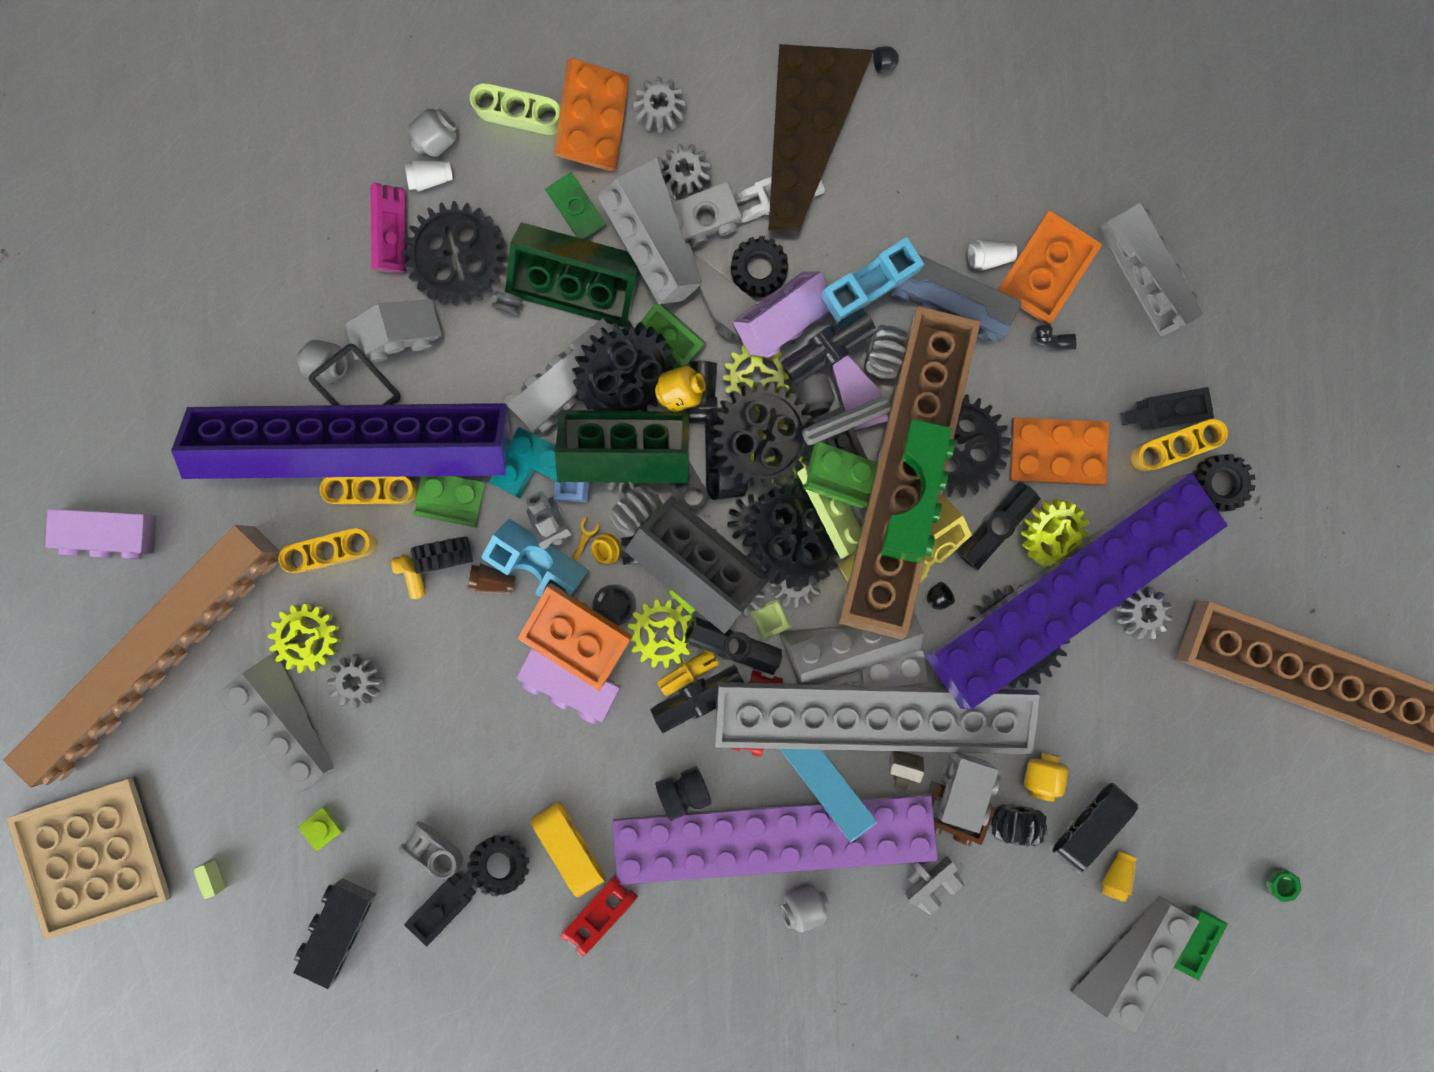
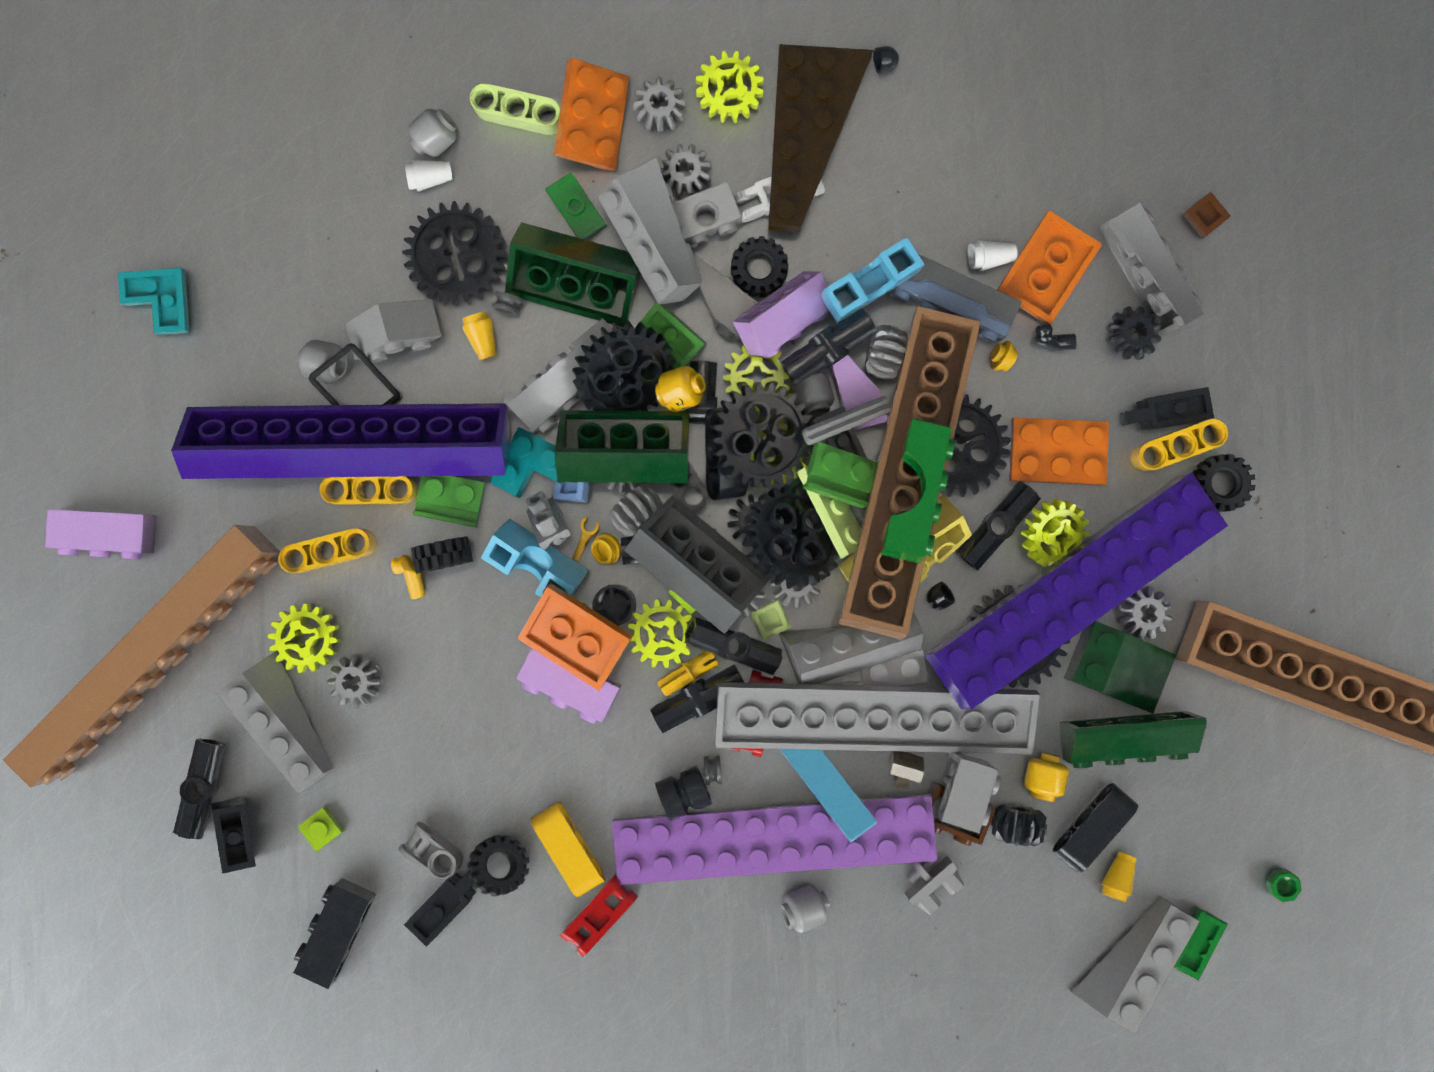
tan plate [6,777,171,940] -> none
yellowish green tile [193,859,226,899] -> none
dark pink hinge [370,182,406,273] -> none
reddish brown cone [467,563,515,594] -> none
none -> teal plate [118,268,190,335]
none -> black piece [173,738,226,839]
none -> black brick [211,796,256,874]
none -> yellow cone [462,311,497,360]
none -> neon yellow gear [696,51,764,123]
none -> dark grey bush [704,755,722,785]
none -> yellow plate [989,341,1018,372]
none -> dark green slope [1060,711,1207,768]
none -> dark green slope [1064,621,1176,714]
none -> black gear [1106,306,1161,360]
none -> reddish brown plate [1182,192,1231,239]

